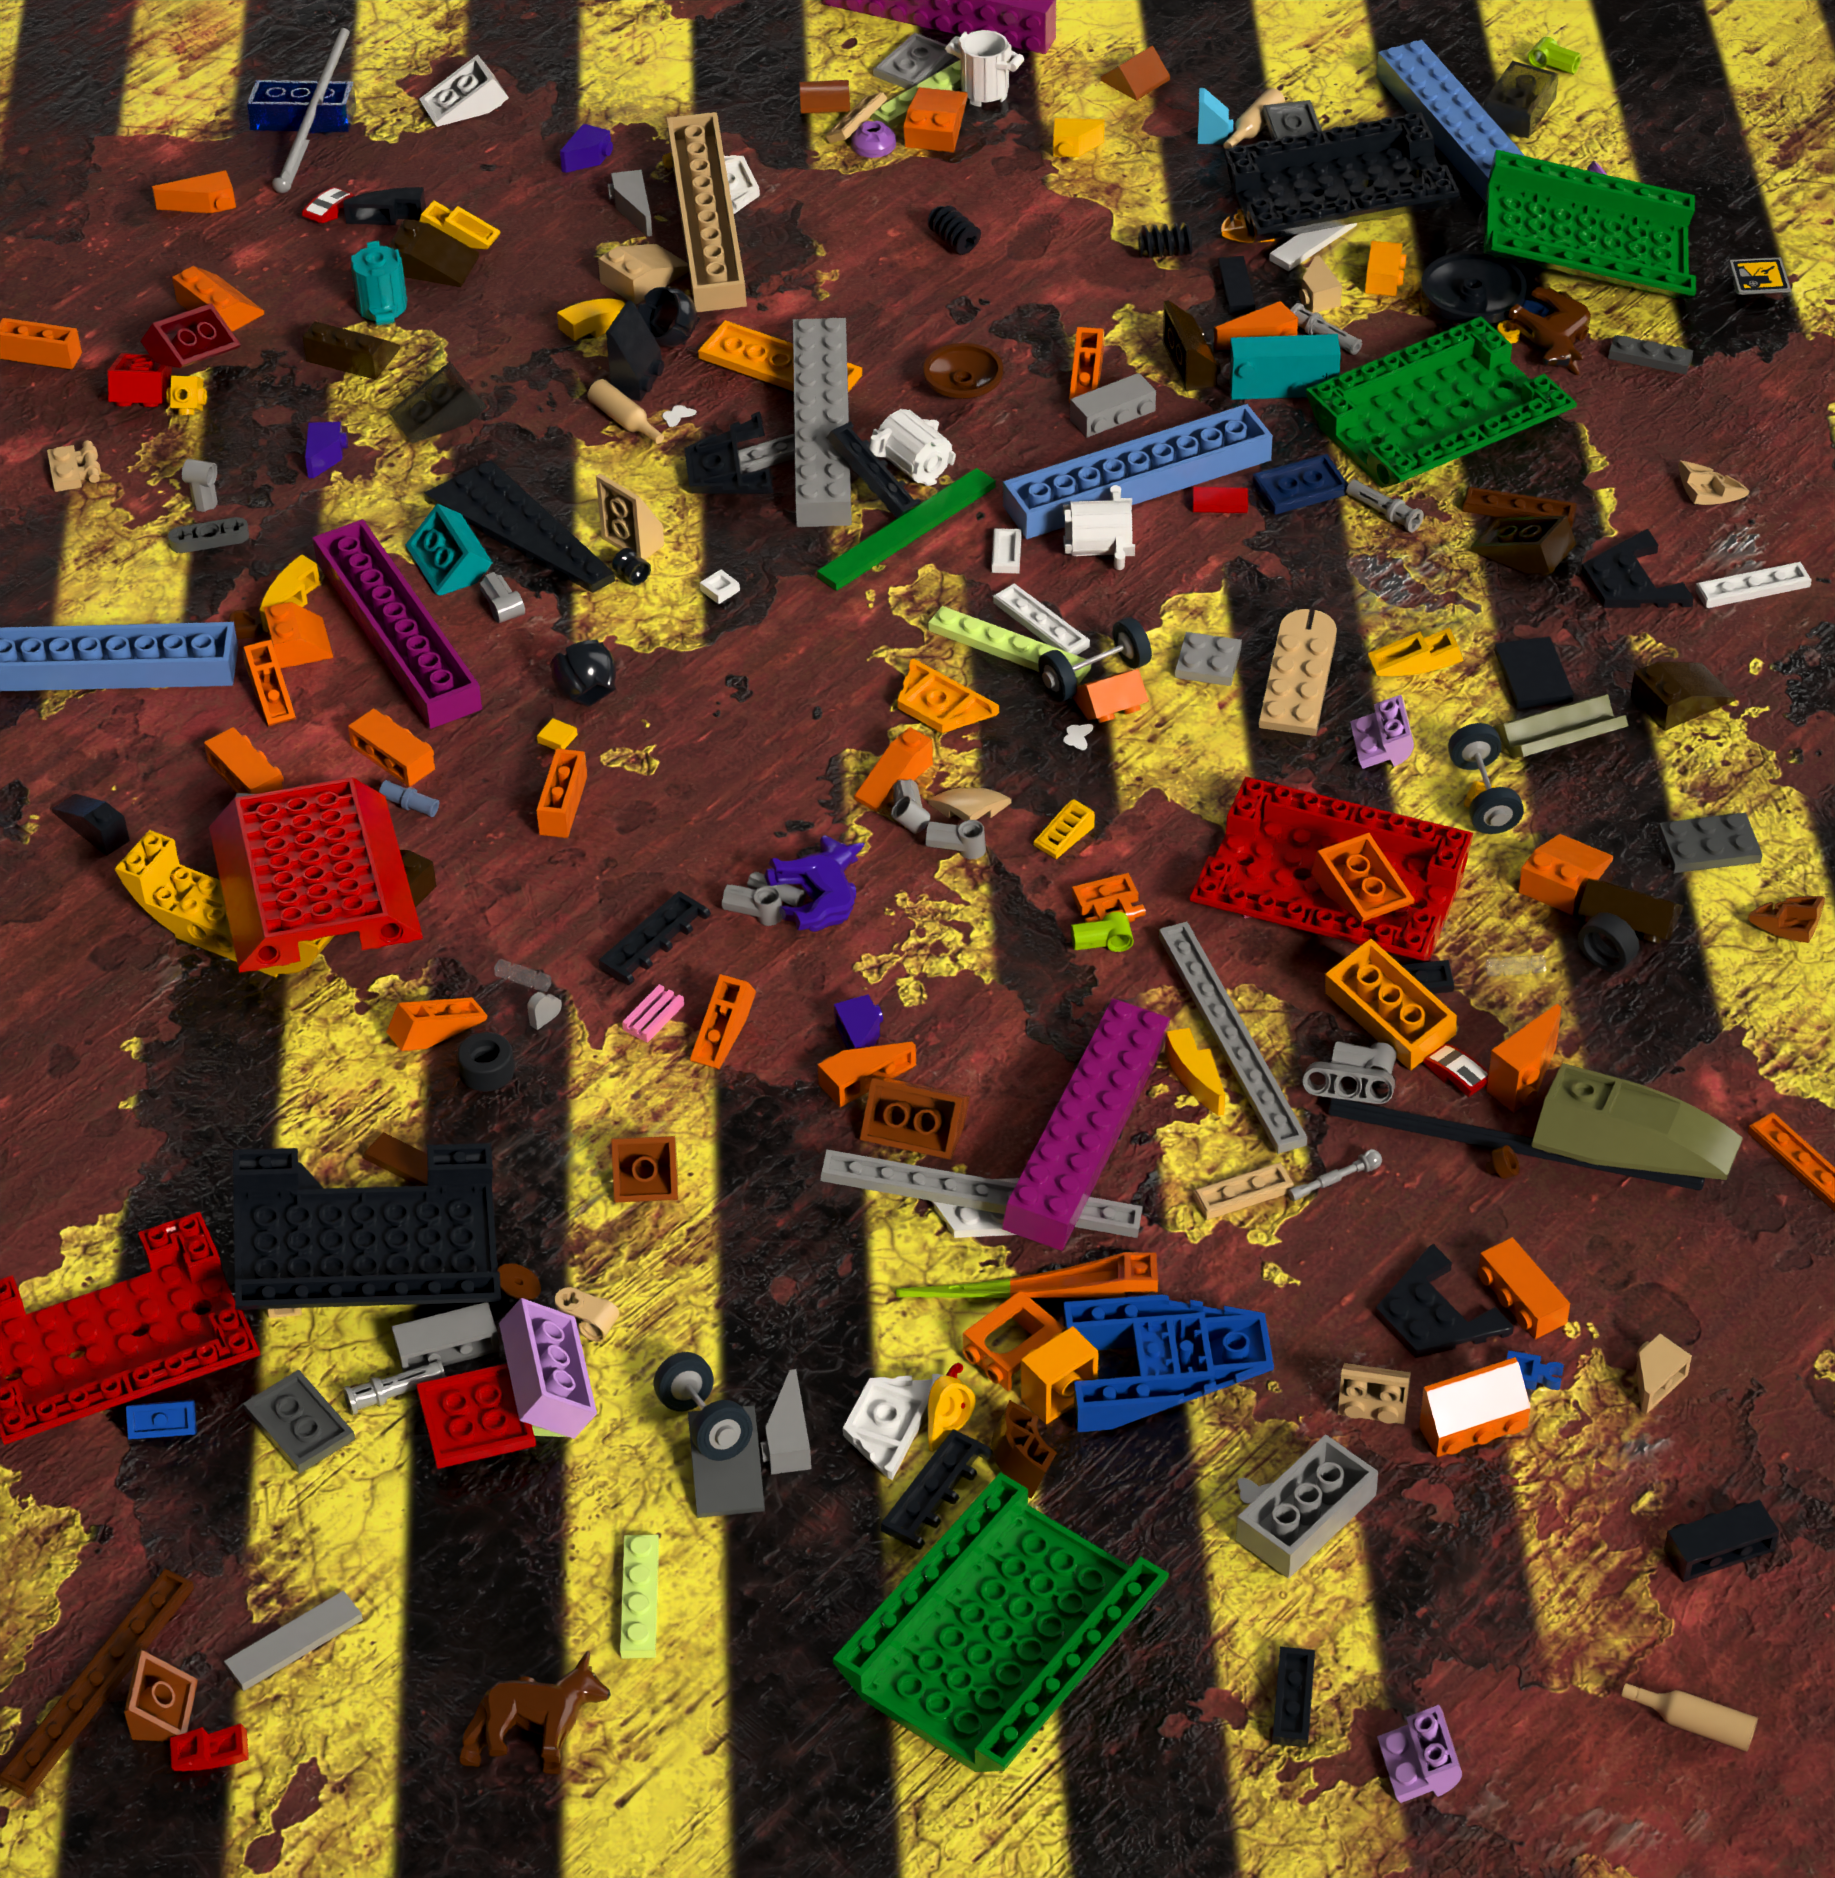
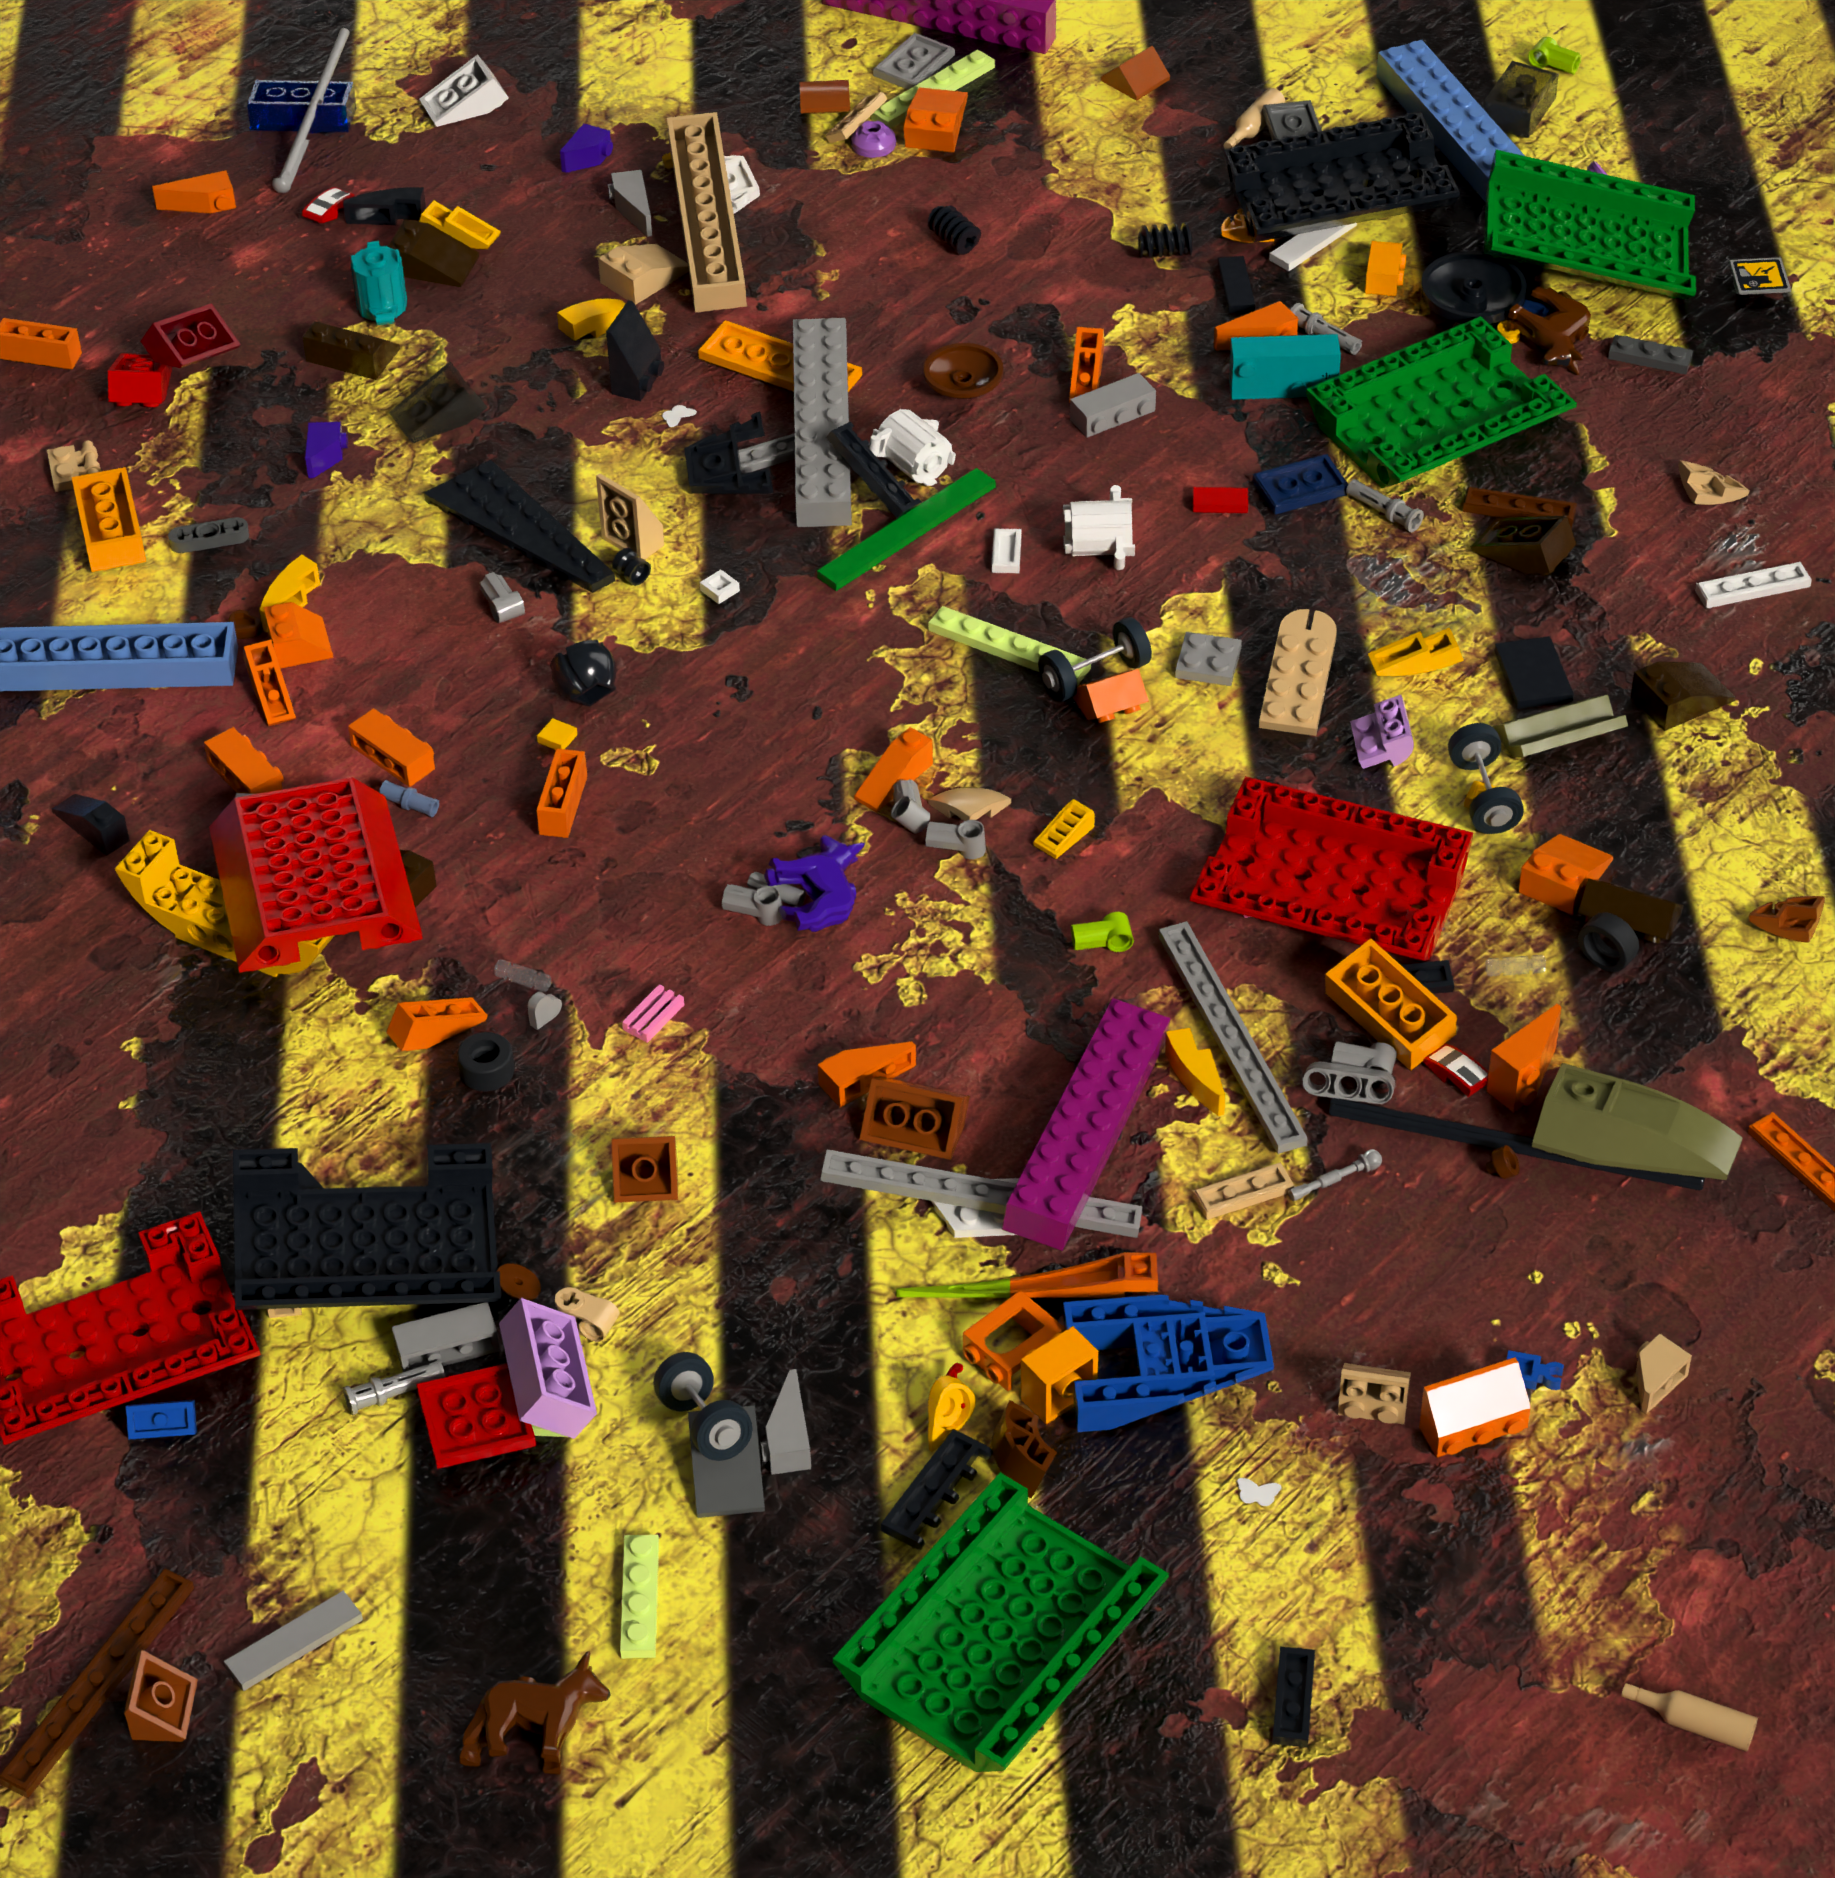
yellow brick [166,376,207,415] -> none
red slope [170,1723,249,1771] -> none
orange slope [172,266,264,332] -> none
light grey piece [182,458,218,512] -> none
dark grey plate [243,1370,355,1474] -> none
magenta brick [312,519,482,729] -> none
reddish brown tile [364,1132,427,1186] -> none
teal slope [405,503,493,596] -> none
tan piece [588,379,664,444] -> none
black hinge [598,891,711,985] -> none
black piece [638,287,701,347] -> none
orange slope [690,974,756,1070] -> none
dark purple slope [834,994,883,1050] -> none
white wing [843,1374,943,1480] -> none
light orange wing [897,658,999,733] -> none
white container [945,30,1024,107] -> none
white tile [993,583,1090,655] -> none
medium blue brick [1003,404,1273,539] -> none
yellow slope [1053,118,1105,157] -> none
white sticker [1063,724,1093,750] -> none
orange plate [1072,873,1146,923] -> none
dark brown slope [1163,300,1221,392] -> none
medium azure slope [1198,88,1233,145] -> none
light grey brick [1236,1434,1378,1579] -> none
tan slope [1299,256,1342,313] -> none
orange slope [1311,833,1415,922] -> none
black wing [1375,1244,1514,1358] -> none
lavender brick [1377,1705,1462,1803] -> none
orange brick [1478,1237,1570,1340] -> none
black wing [1581,529,1694,608] -> none
dark grey plate [1658,812,1762,873] -> none
black brick [1664,1499,1779,1582] -> none
none -> light orange brick [71,467,147,572]

